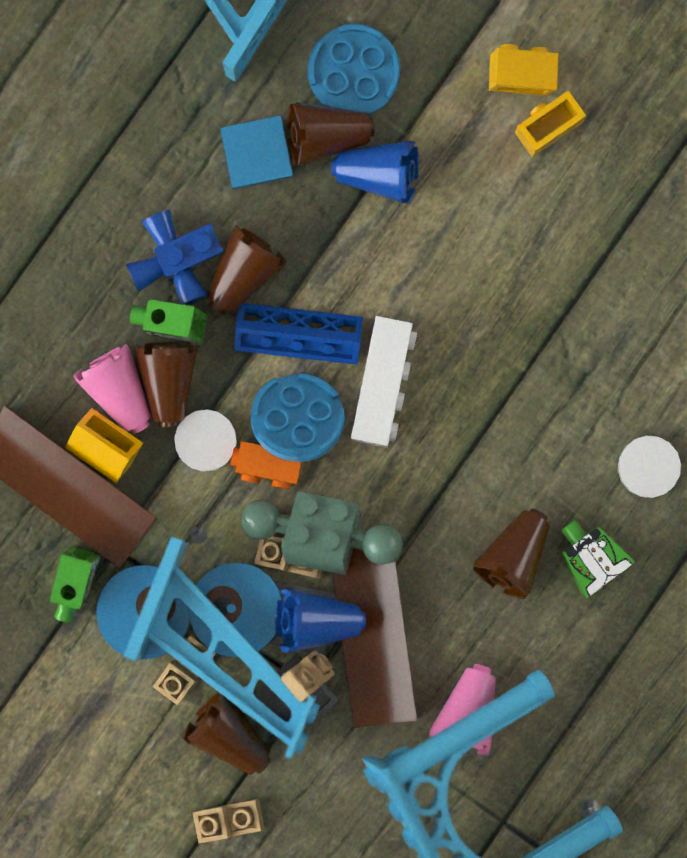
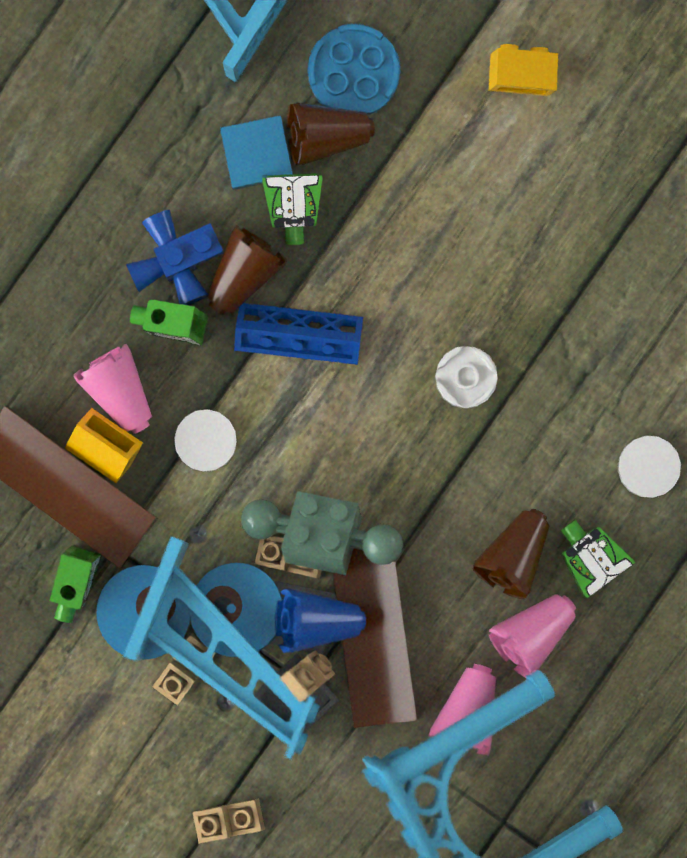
reddish brown cone [135,342,197,427] -> none
reddish brown cone [182,692,271,775] -> none
orange brick [231,441,302,490] -> none
dark azure tile [251,373,345,462] -> none
blue cone [331,141,419,204] -> none
white brick [351,316,417,448] -> none
yellow brick [515,90,586,158] -> none
none -> torso [262,173,322,245]
none -> white tile [435,346,497,409]
none -> bright pink cone [489,594,576,678]

